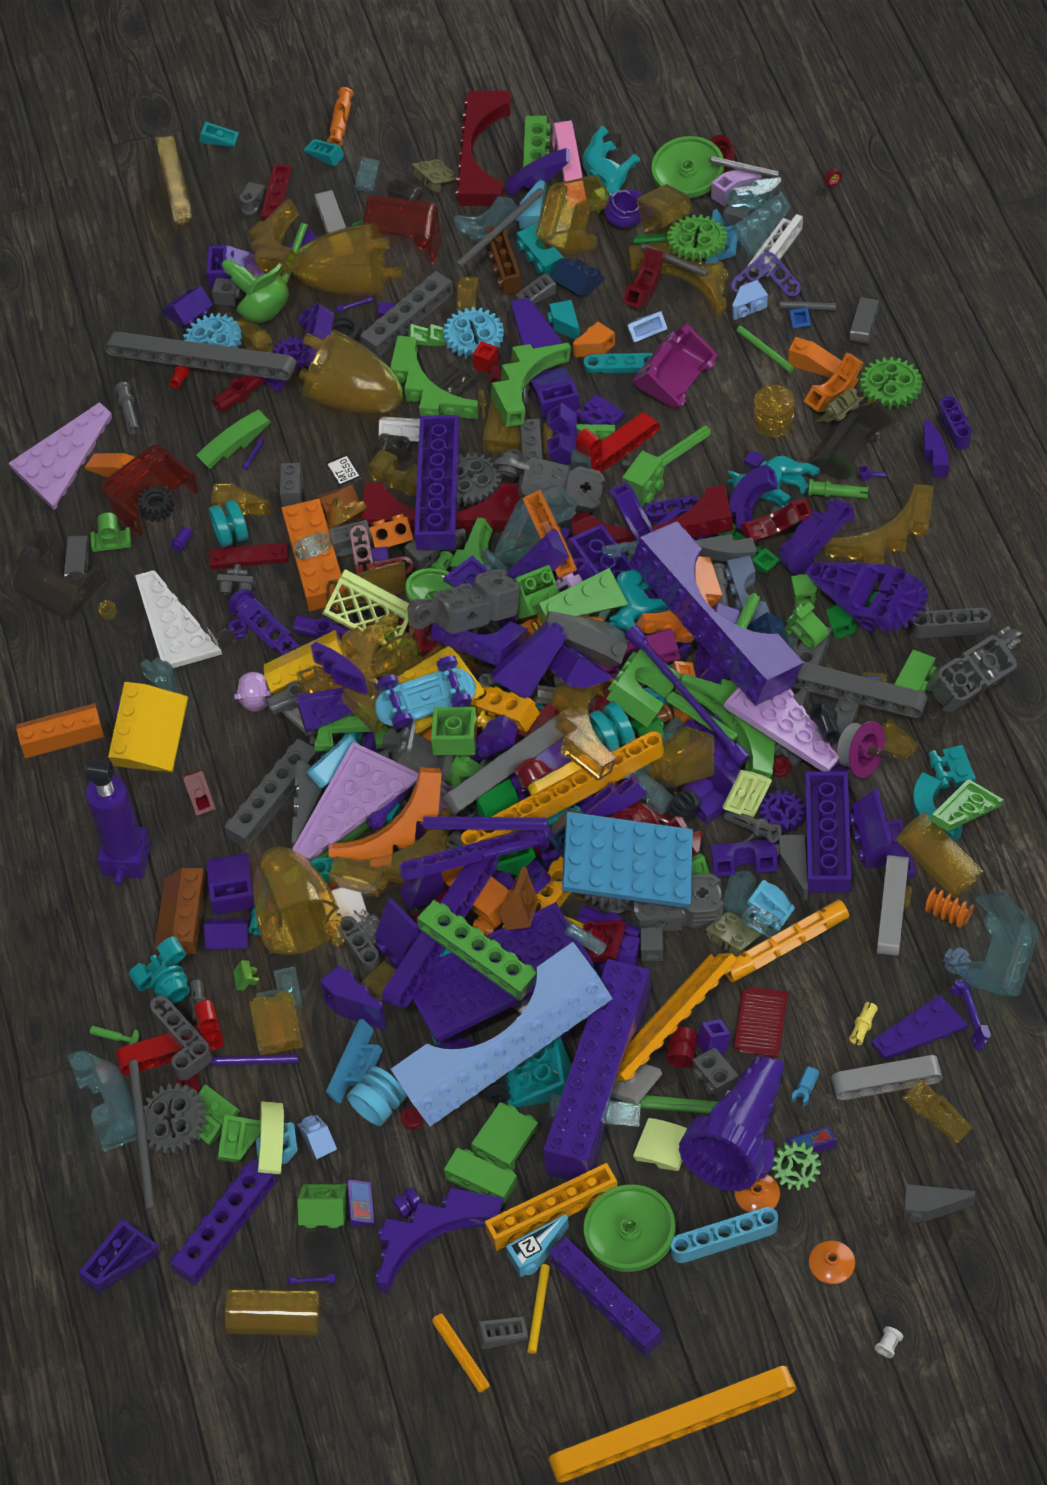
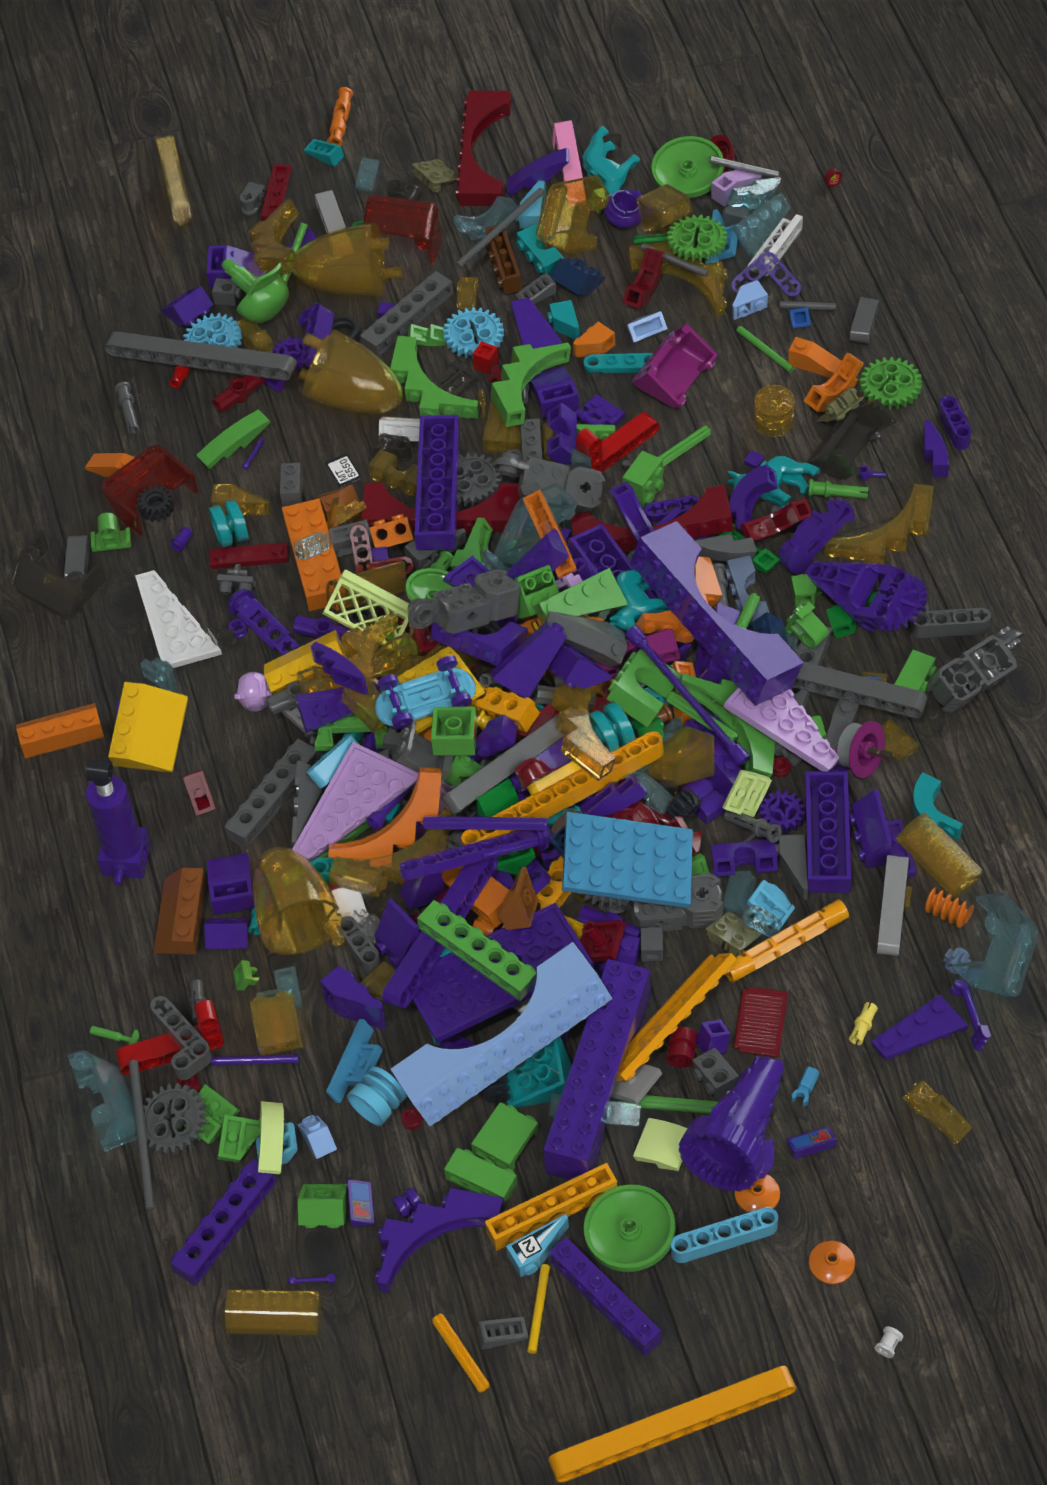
lavender wing [9,402,112,510] -> none
dark purple wedge [79,1219,159,1294] -> none
clear yellow bush [98,601,118,620] -> none
teal beam [129,937,190,1004] -> none
teal slope [199,122,239,147] -> none
dark purple hinge [336,296,373,313] -> none
bright green brick [523,116,551,167] -> none
clear light blue axle [565,922,607,955] -> none
clear light blue plate [602,541,638,558] -> none
bright green gear [772,1140,821,1190] -> none
black piece [809,703,840,743] -> none
light grey beam [831,1055,943,1100] -> none
dark grey slope [904,1184,976,1222] -> none
teal plate [929,745,976,789] -> none
bright green wing [930,779,1004,831] -> none

